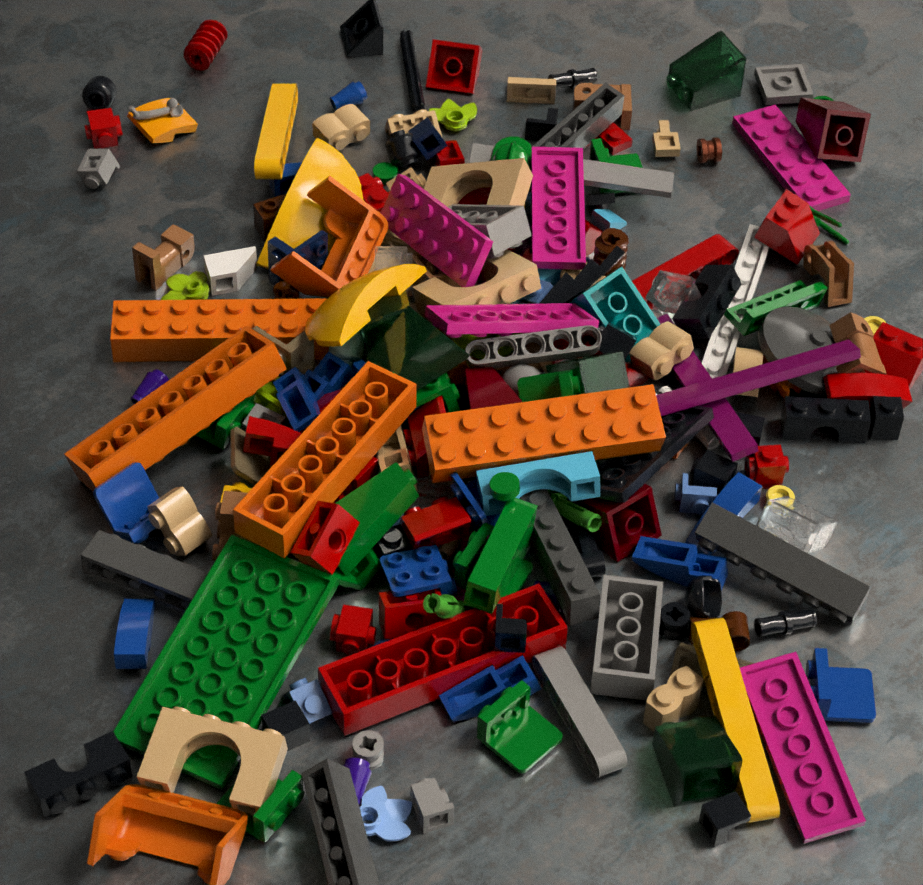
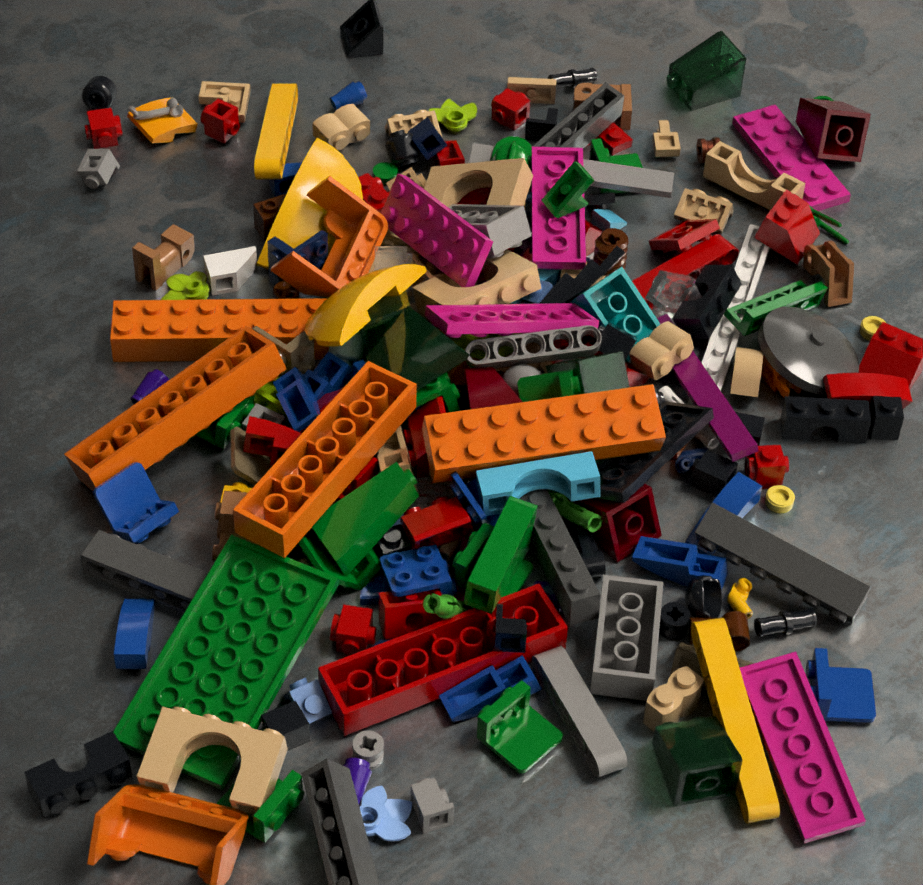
tan brick [147,486,212,556] -> none
red piece [183,19,228,71] -> none
red brick [290,501,360,575] -> none
black axle [400,30,425,112] -> none
red slope [426,39,483,94] -> none
green tile [490,472,520,501] -> none
magenta tile [656,339,861,416] -> none
medium blue bracket [674,473,717,514] -> none
black panel [699,791,751,847] -> none
light grey plate [754,64,813,105] -> none
clear window [756,496,838,553] -> none
medium nougat piece [829,312,887,375] -> none
none -> tan plate [199,81,251,123]
none -> red brick [200,98,240,143]
none -> blue tile [360,575,389,605]
none -> red brick [491,88,530,131]
none -> green slope [541,161,594,218]
none -> red plate [648,219,720,253]
none -> tan bracket [674,188,733,234]
none -> dark blue arm [675,447,709,475]
none -> tan arch [703,141,805,210]
none -> yellow arm [727,578,753,619]

